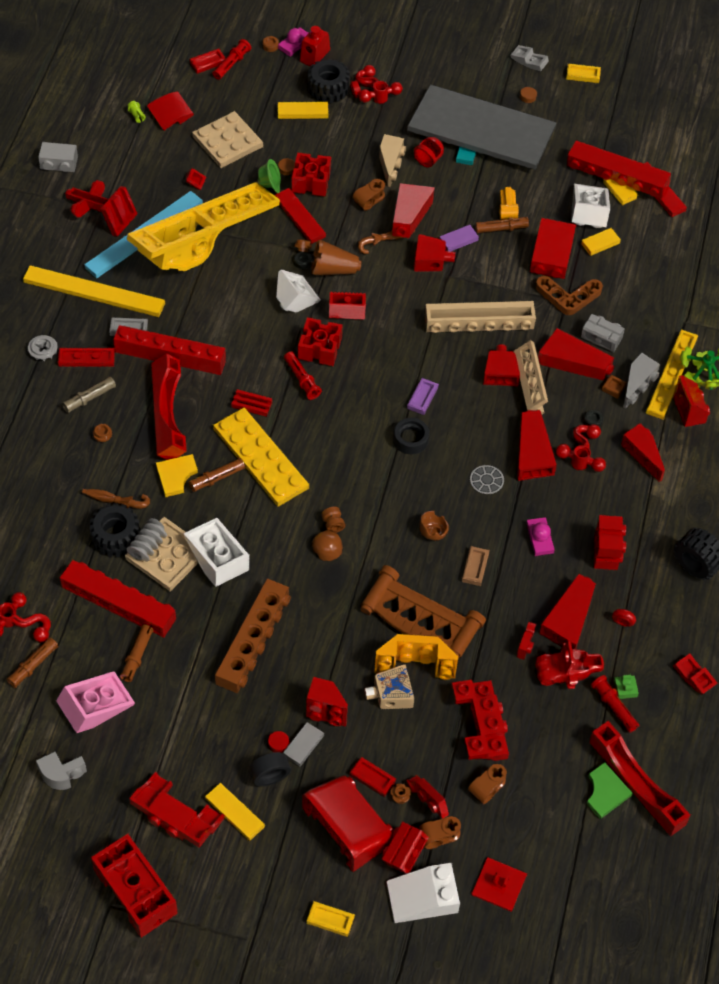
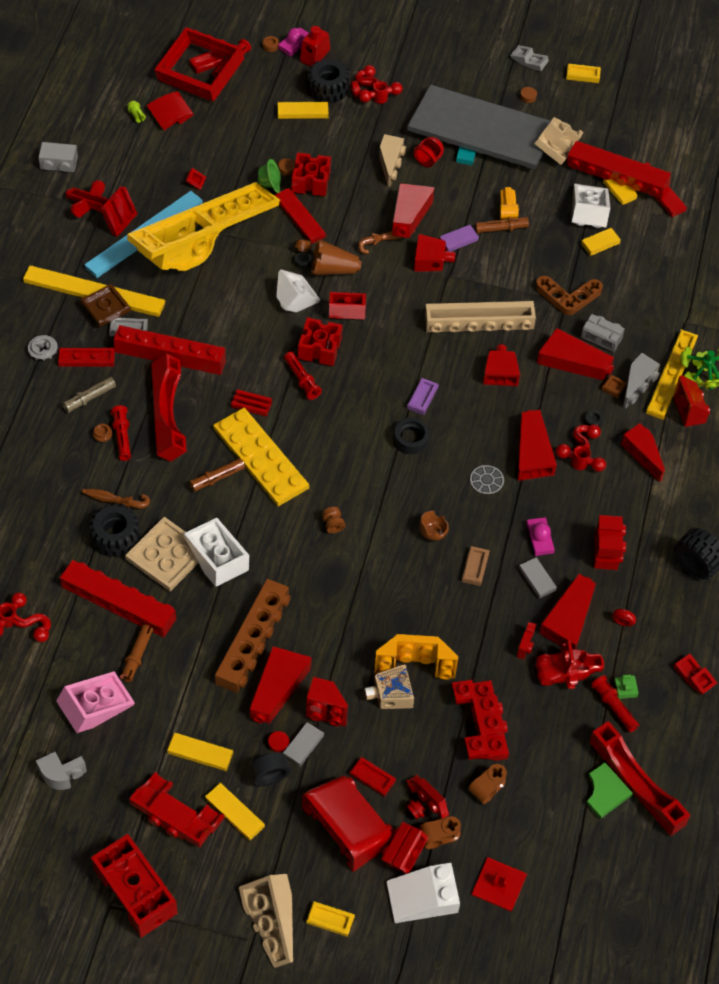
dark orange pin [7,637,58,688] -> none
light grey piece [127,518,167,562] -> none
yellow tile [156,454,198,497] -> none
tan plate [192,111,263,168] -> none
dark orange hair [312,530,343,561] -> none
dark orange piece [352,179,385,210] -> none
dark orange piece [360,565,486,659] -> none
dark orange plate [390,783,411,804] -> none
tan fence [514,340,548,414] -> none
red slope [530,218,576,279] -> none
none -> reddish brown tile [80,284,131,327]
none -> red pin [111,405,131,461]
none -> red window [155,27,244,102]
none -> yellow tile [167,733,233,772]
none -> tan wedge [239,874,293,968]
none -> red slope [250,646,312,724]
none -> red plate [407,799,425,819]
none -> light grey tile [519,557,557,599]
none -> tan slope [535,117,583,165]

